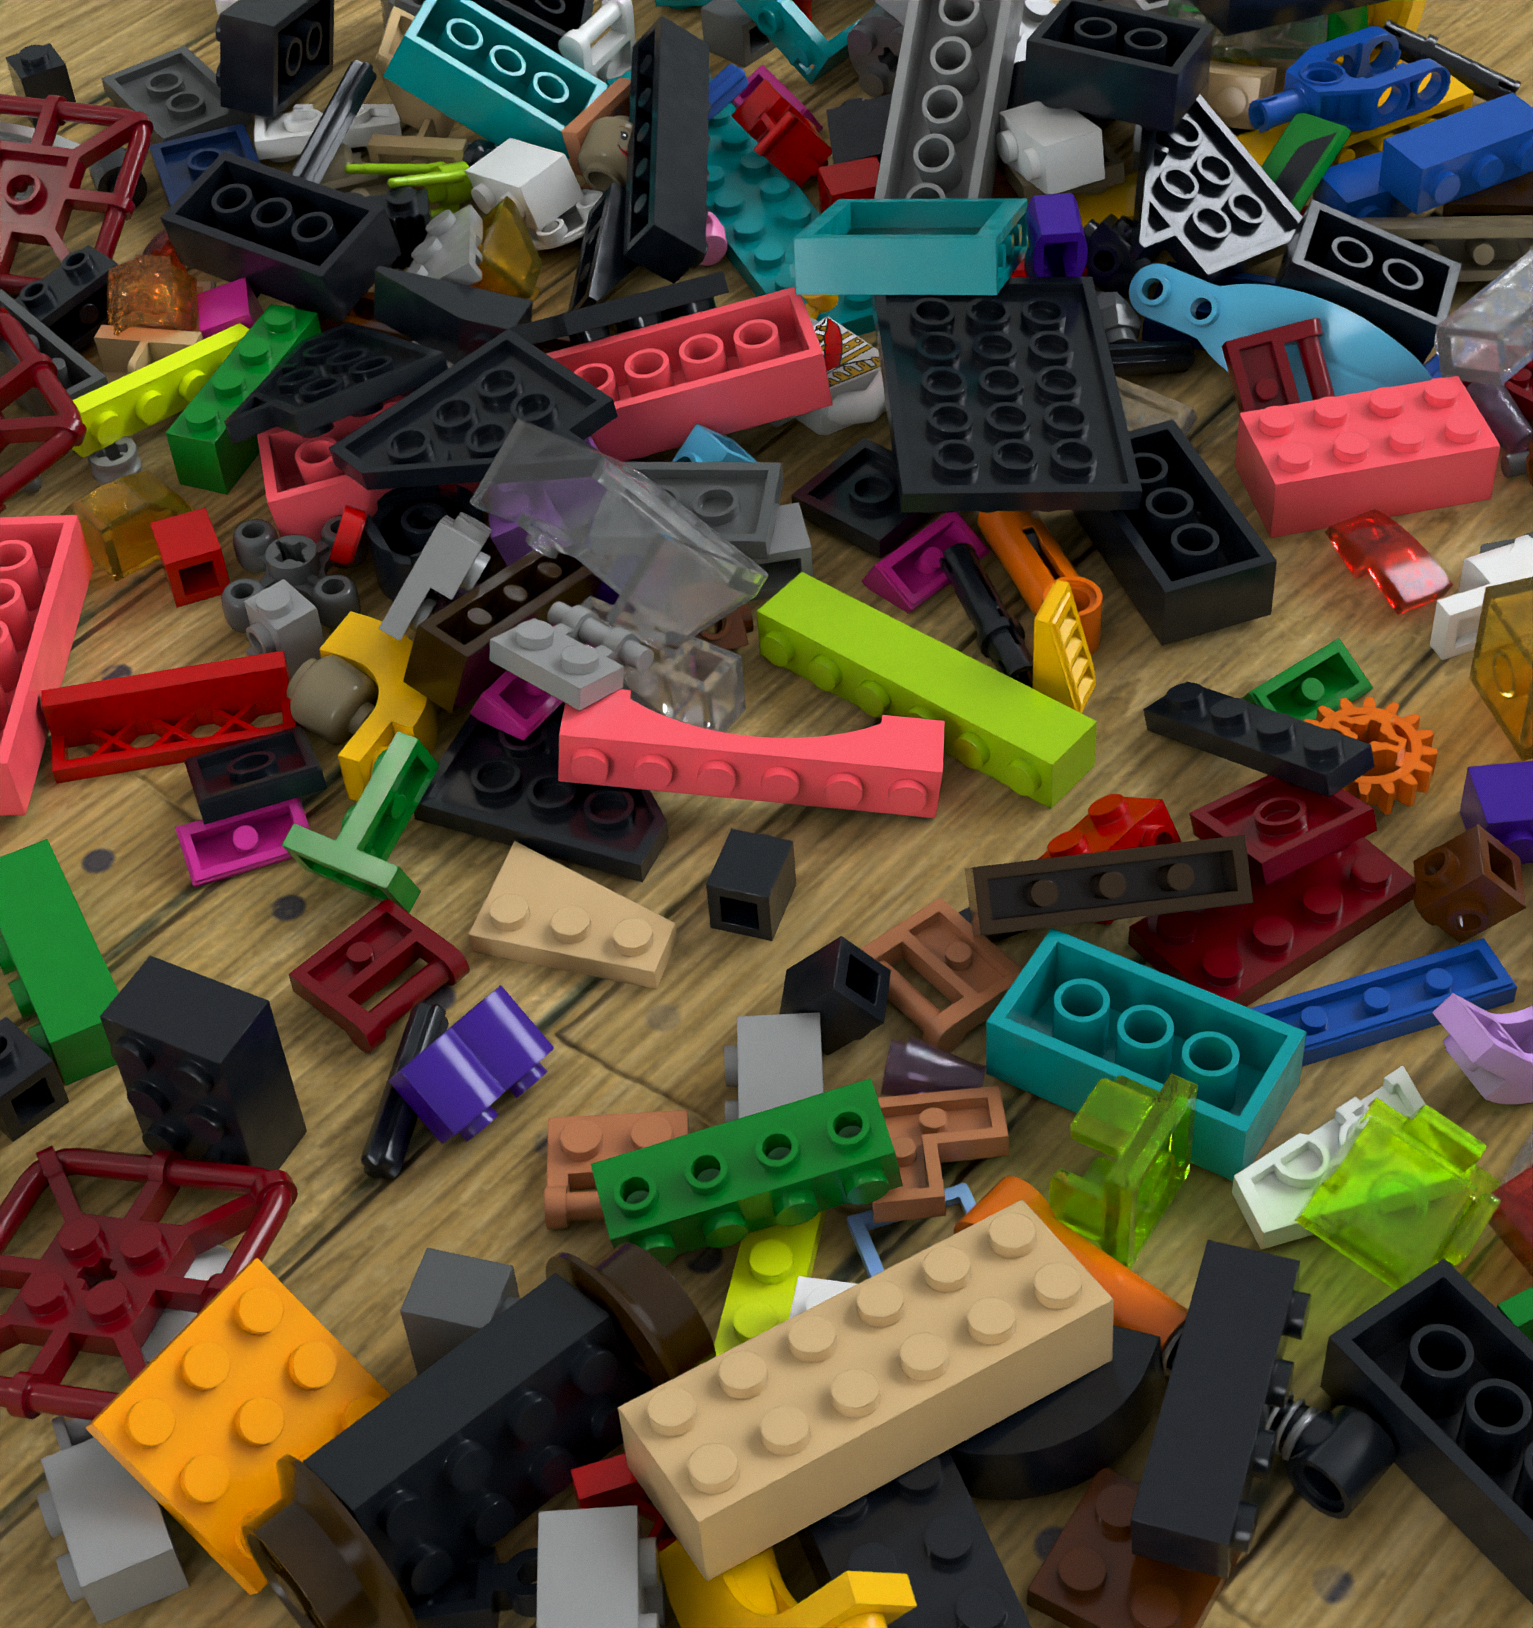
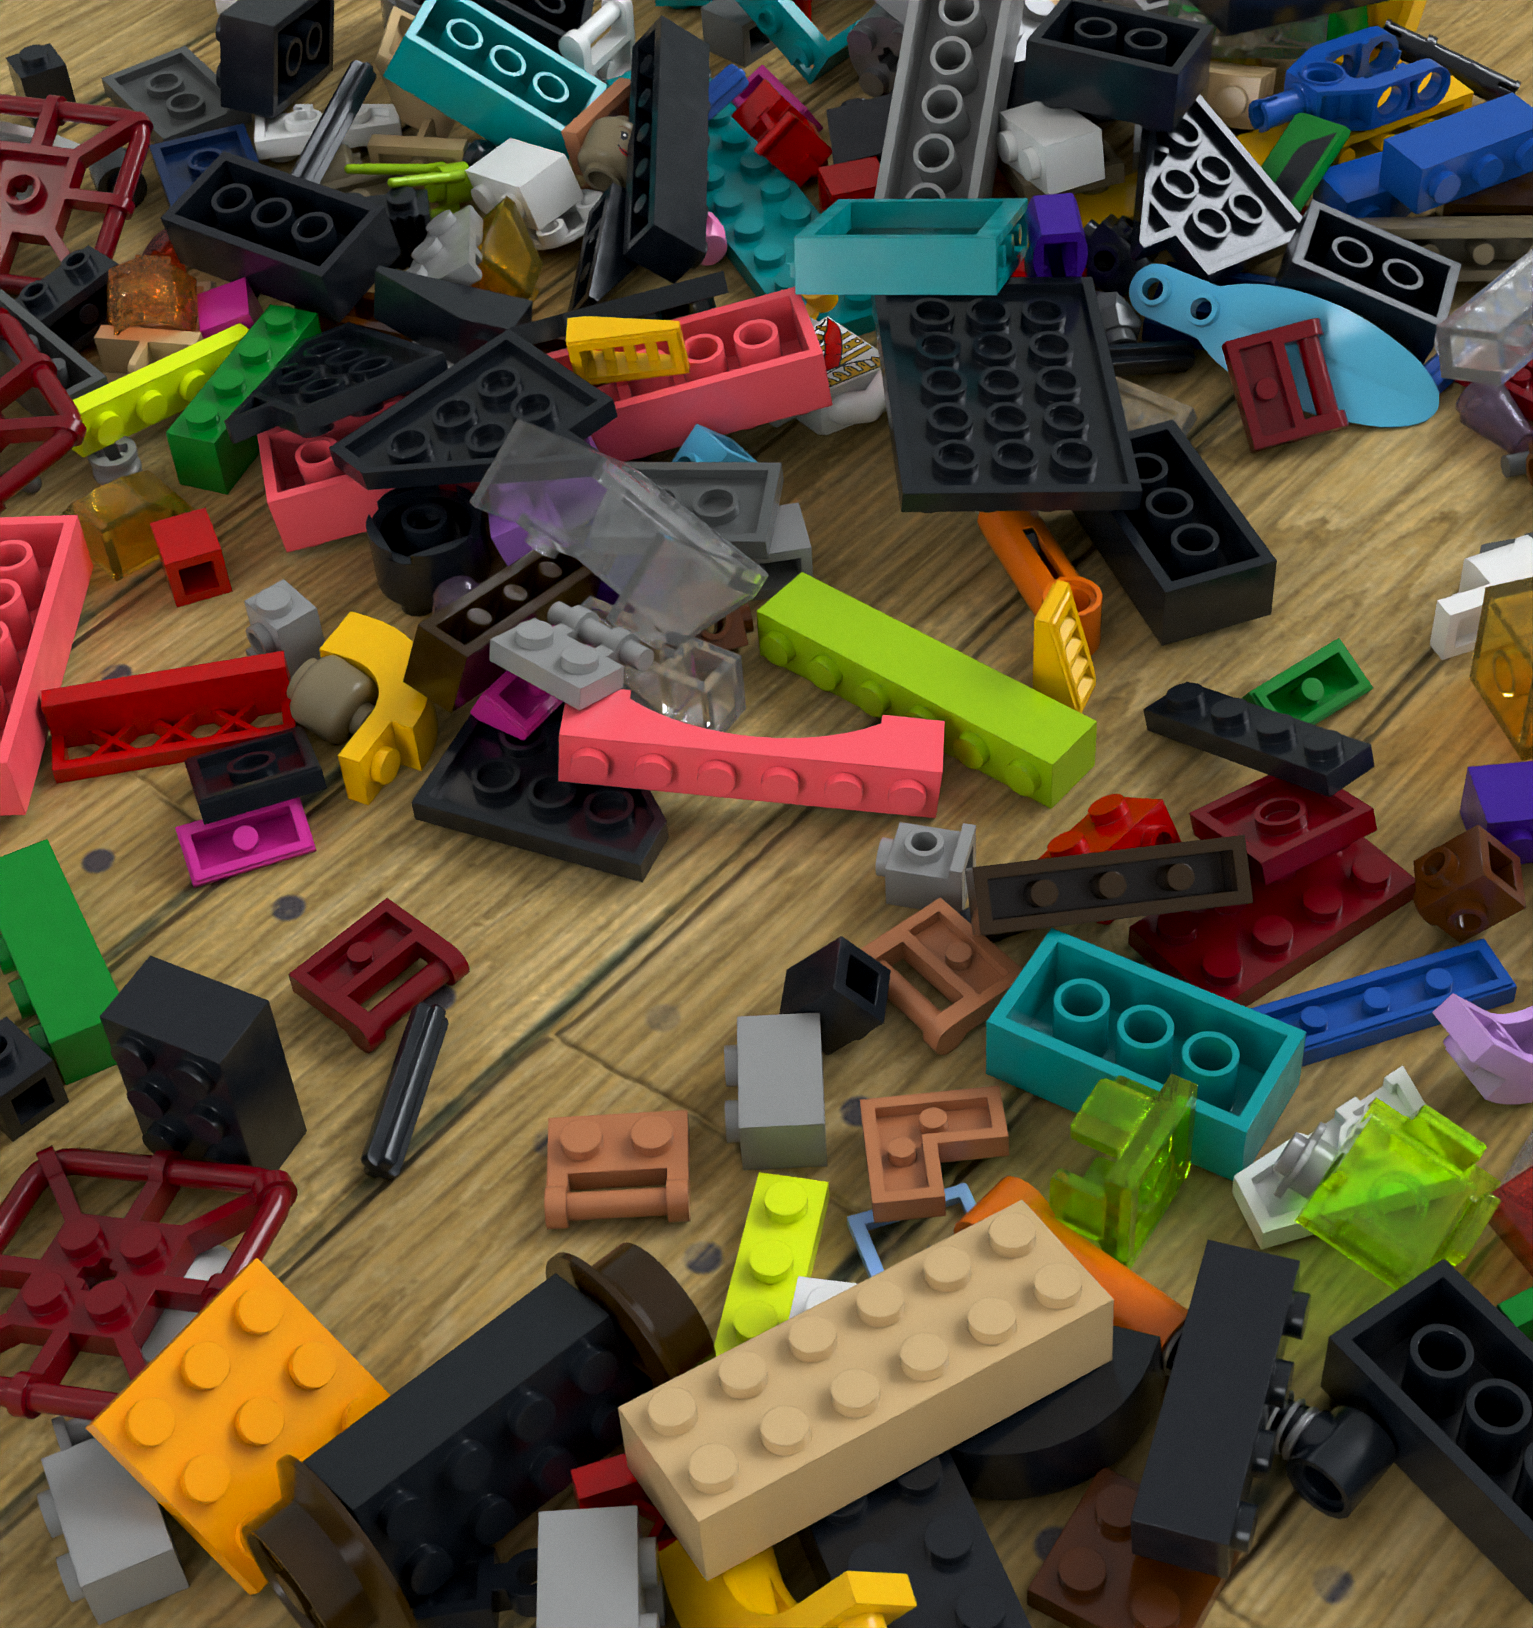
dark grey gear [221,515,369,633] -> none
green bracket [282,731,440,913] -> none
red tile [329,505,368,566] -> none
light grey plate [379,512,492,641] -> none
dark purple brick [388,985,554,1144] -> none
dark grey brick [400,1248,521,1375] -> none
tan wing [468,841,677,989] -> none
green brick [591,1078,903,1266] -> none
black brick [706,828,796,941] -> none
black plate [791,437,934,558] -> none
dark pink slope [861,512,991,614] -> none
cone [880,1036,986,1096] -> none
black pin [939,543,1033,688] -> none
coral brick [1235,376,1500,538] -> none
orange gear [1304,697,1438,815] -> none
clear red slope [1325,509,1453,615] -> none
none -> yellow slope [566,316,690,385]
none -> light grey brick [875,822,976,912]
none -> light grey plate [1273,1122,1339,1199]

